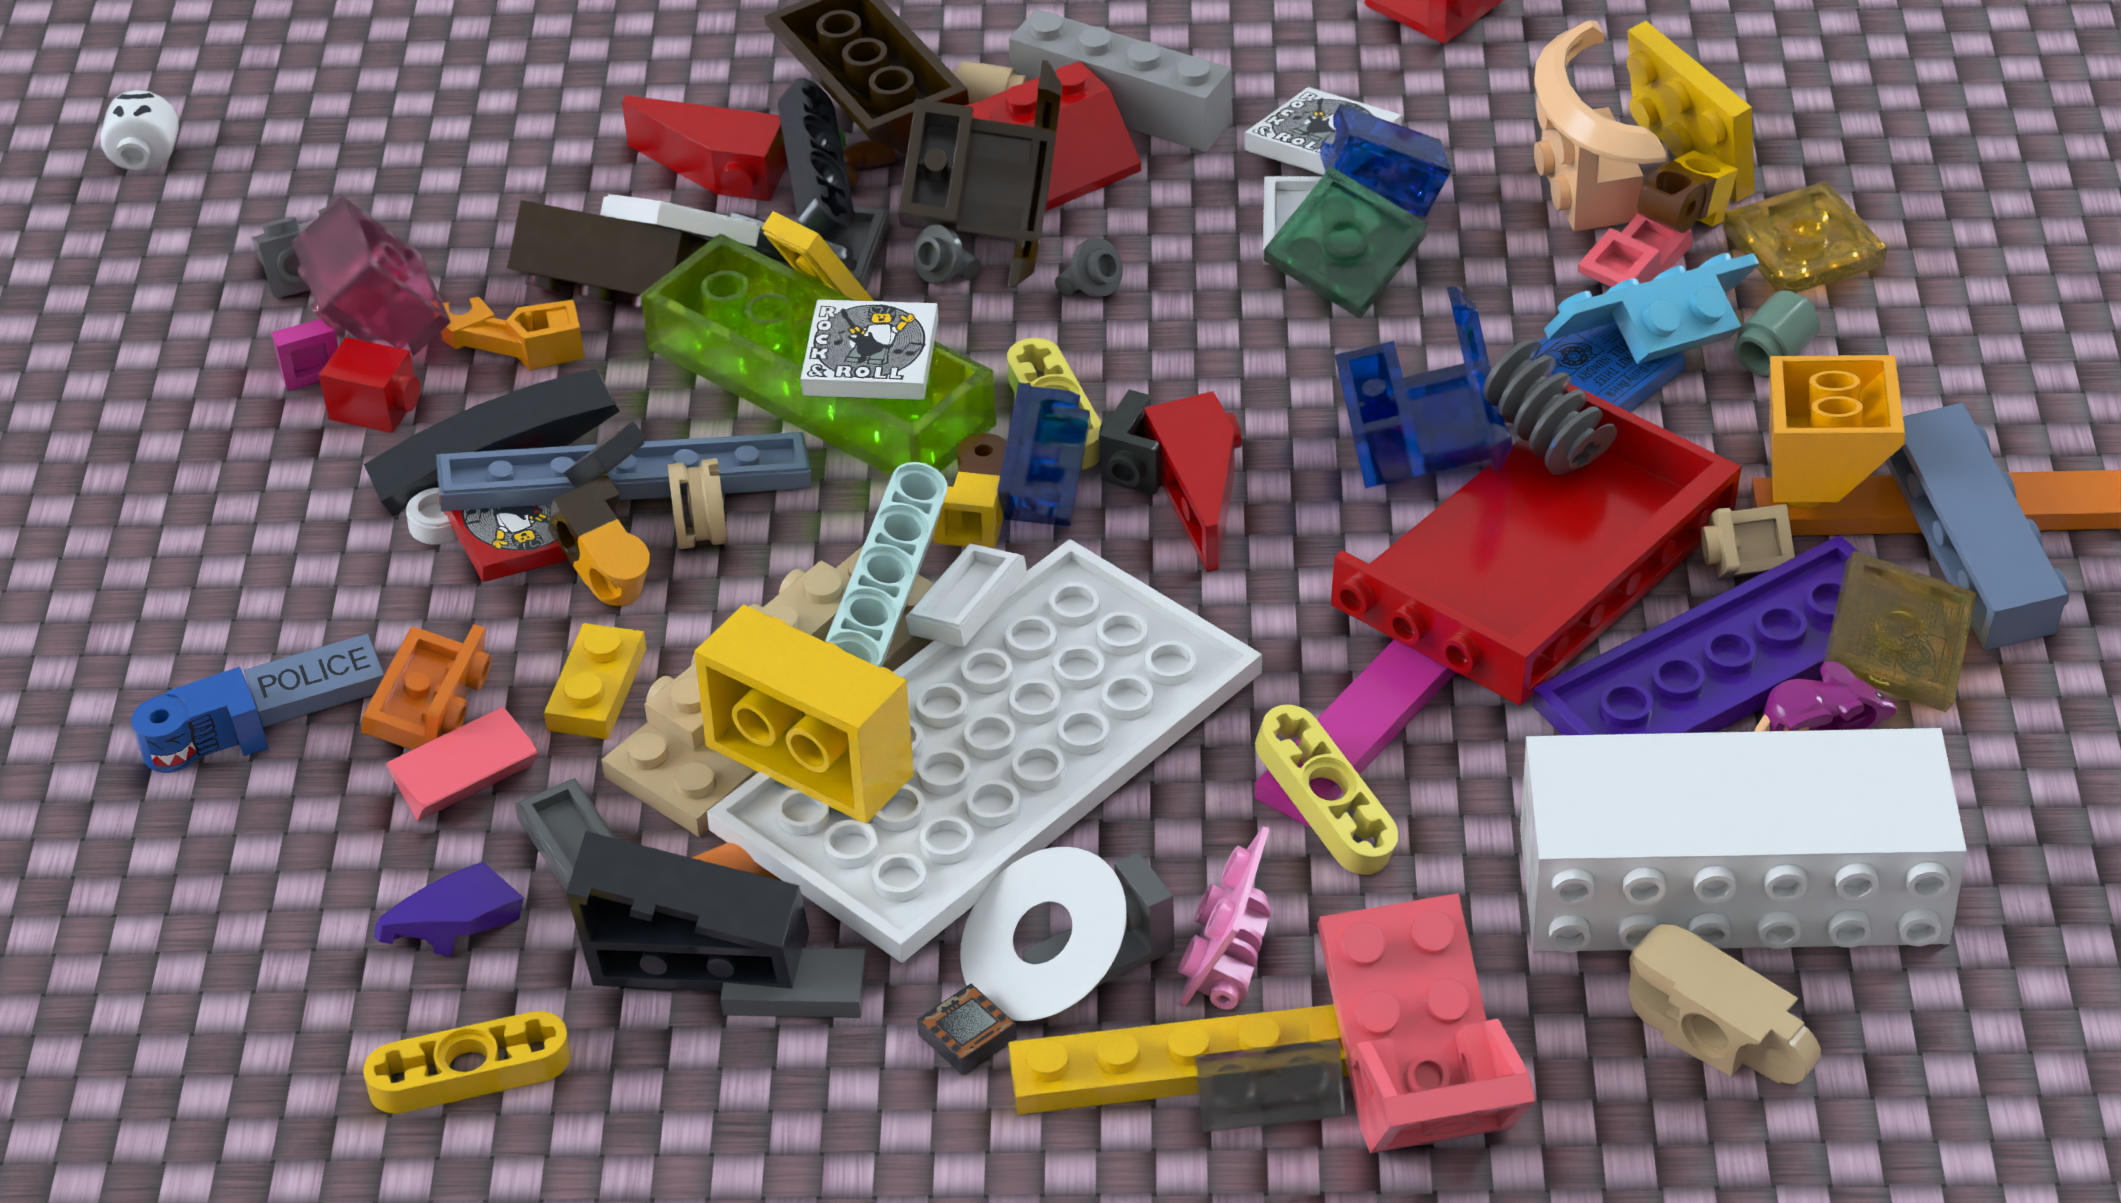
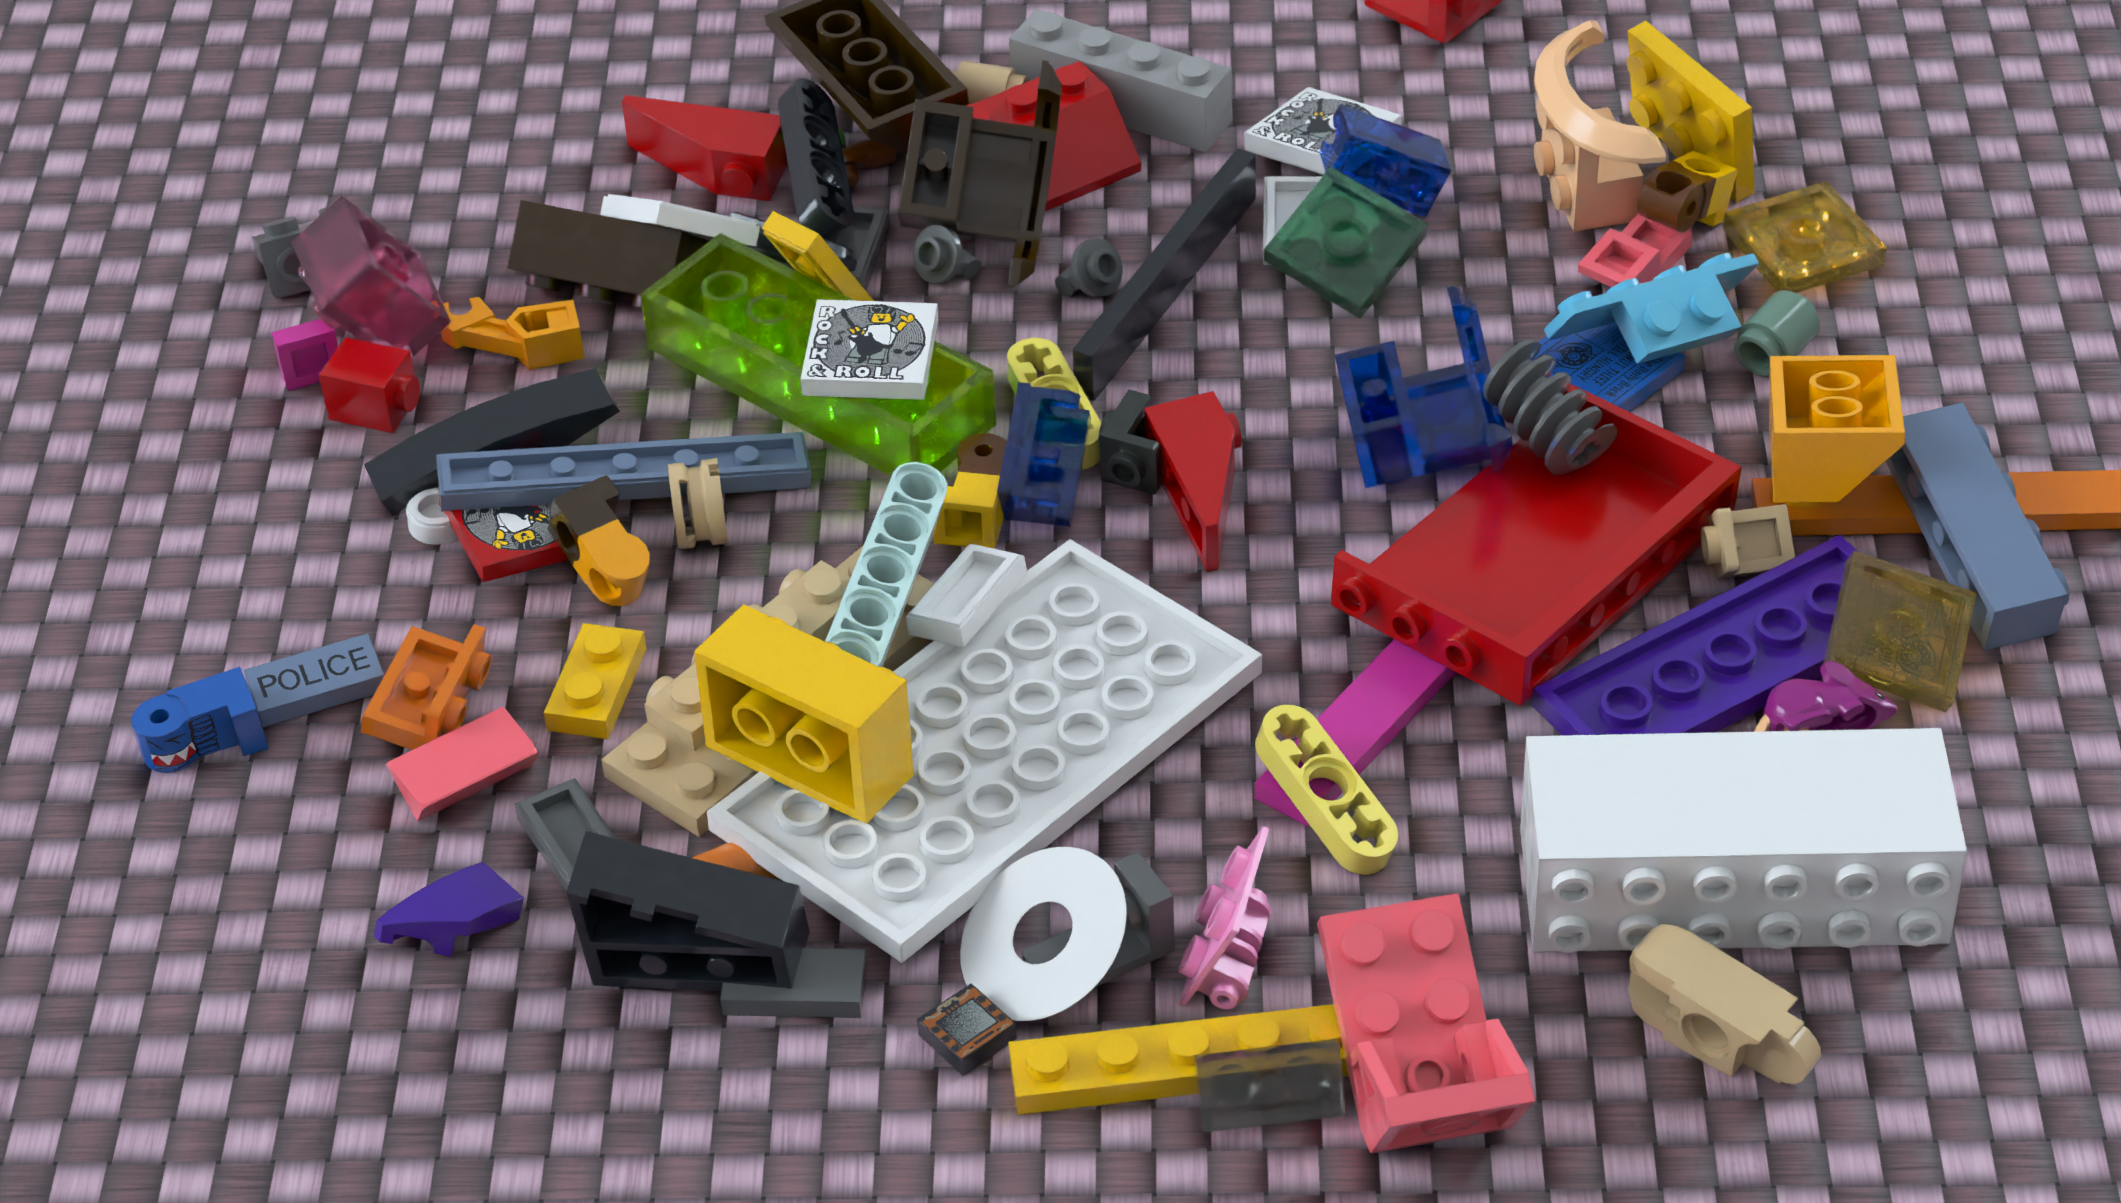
white head [100,90,178,170] -> none
yellow beam [363,1011,571,1114] -> none
black tile [563,421,646,489] -> none
none -> black tile [1072,149,1256,401]

